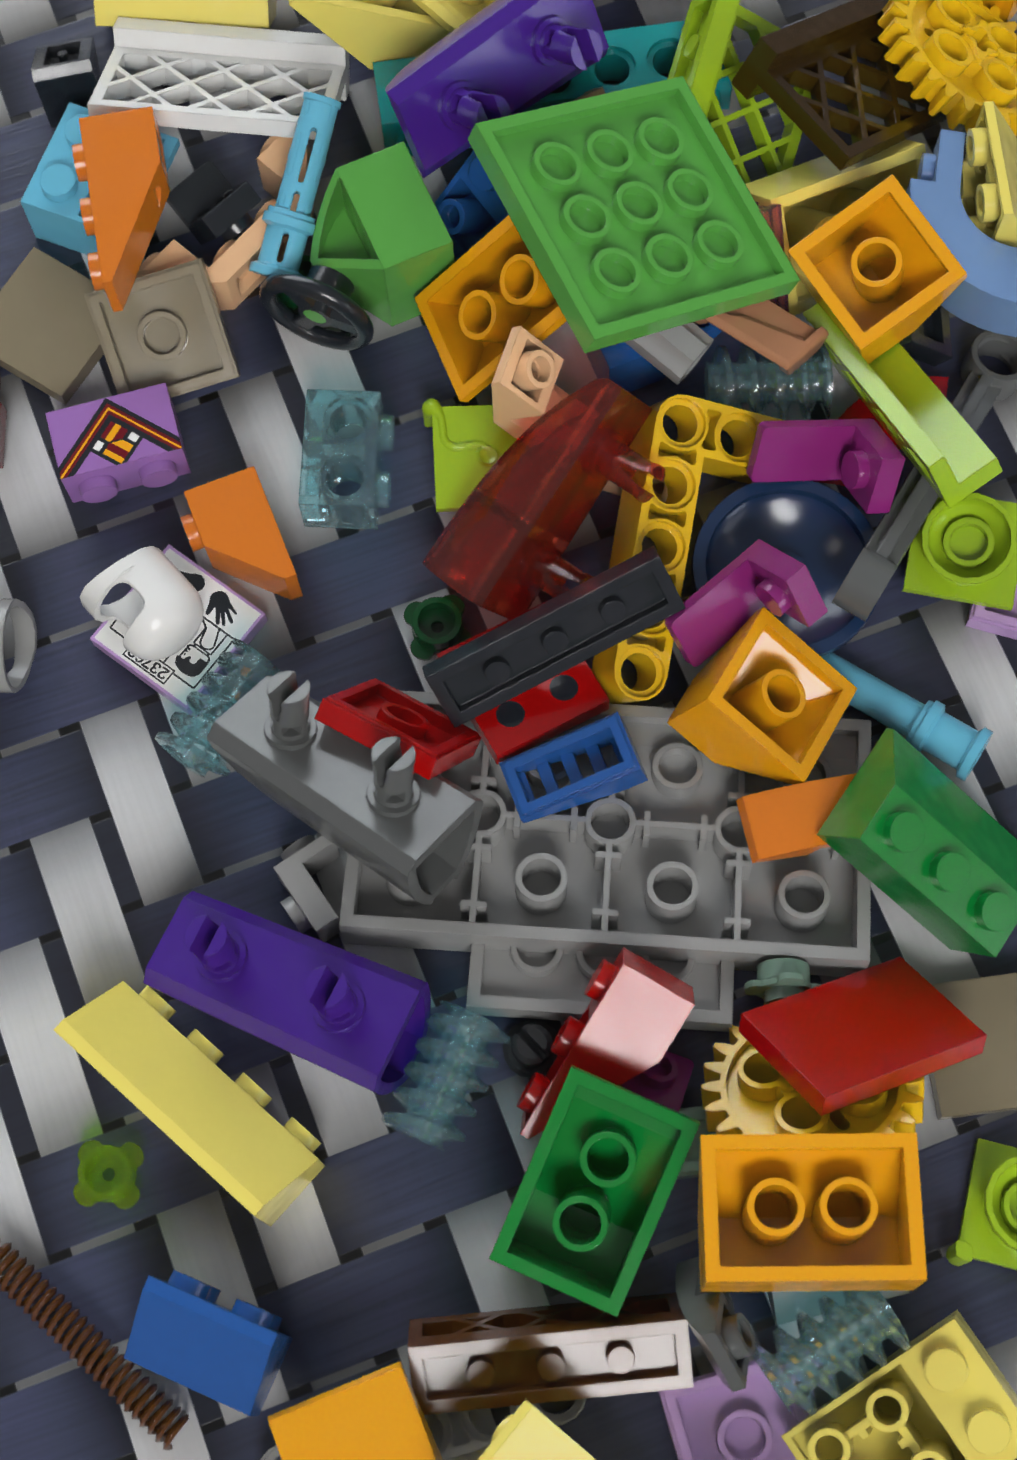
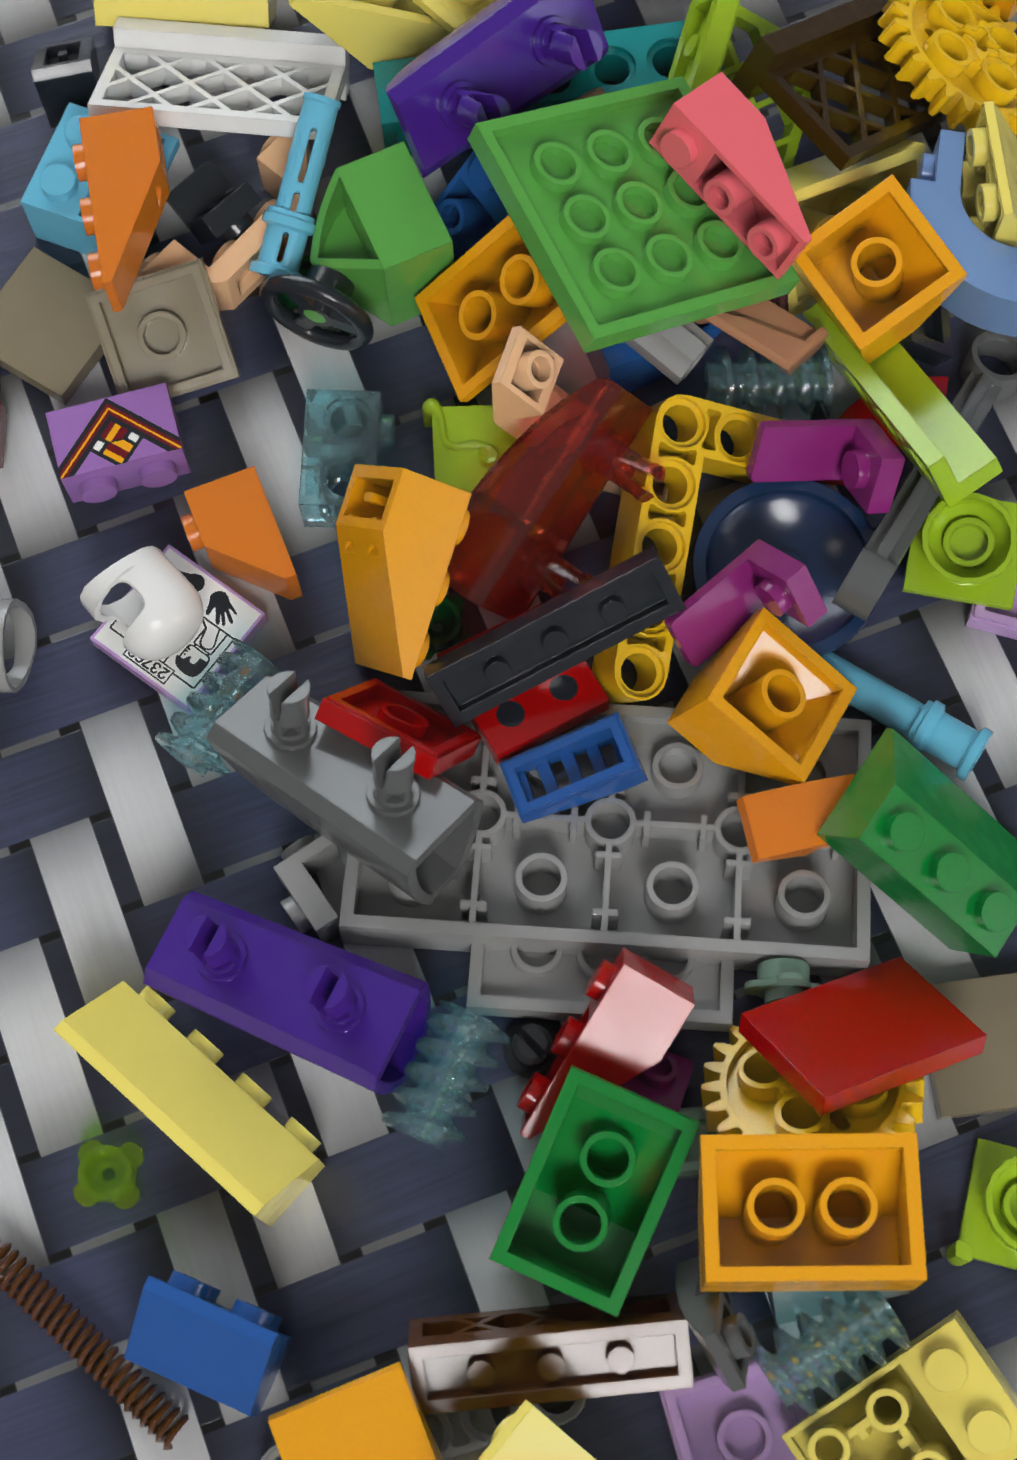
none -> light orange slope [336,464,472,680]
none -> coral slope [649,72,812,279]

